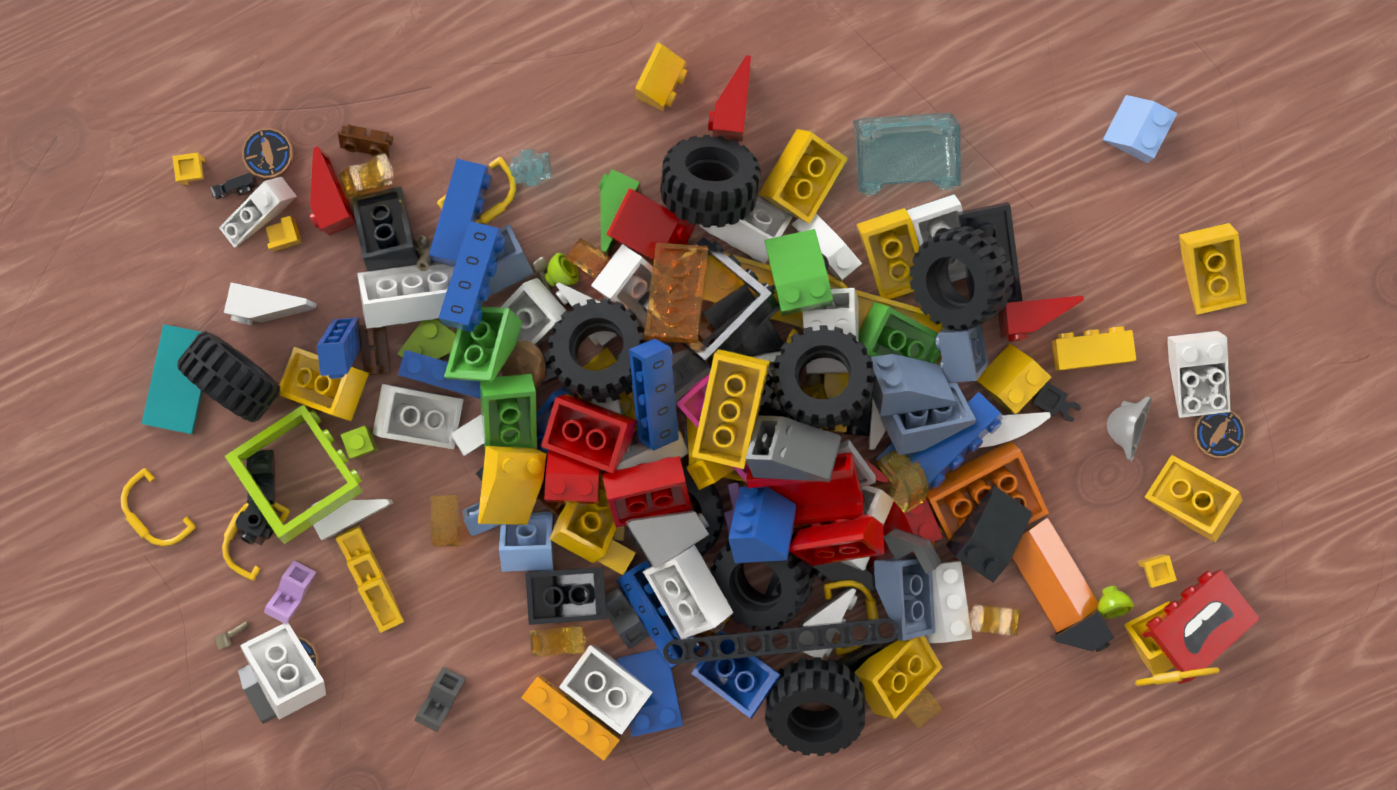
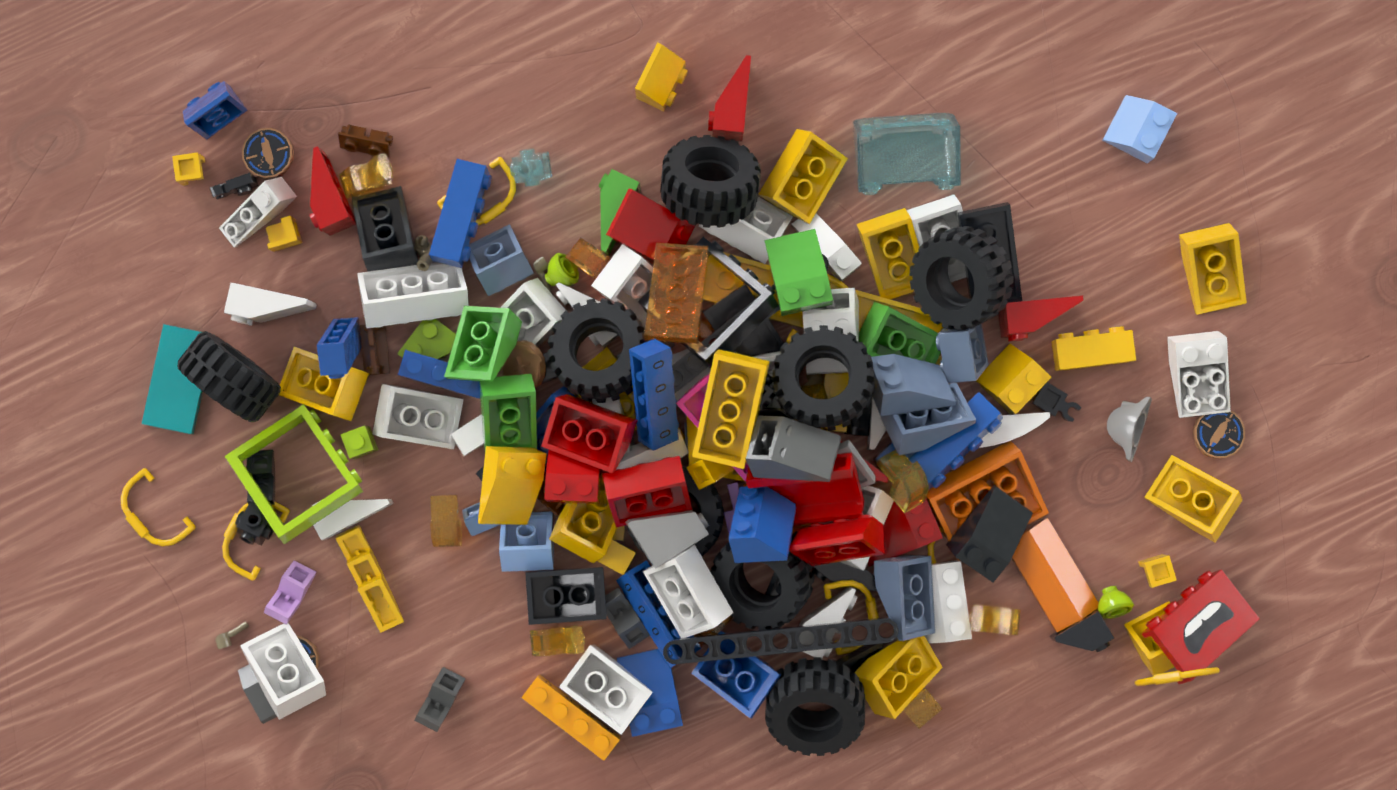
blue brick [438,221,505,332] -> none
dark grey slope [884,528,942,574] -> none
none -> blue slope [183,81,248,140]

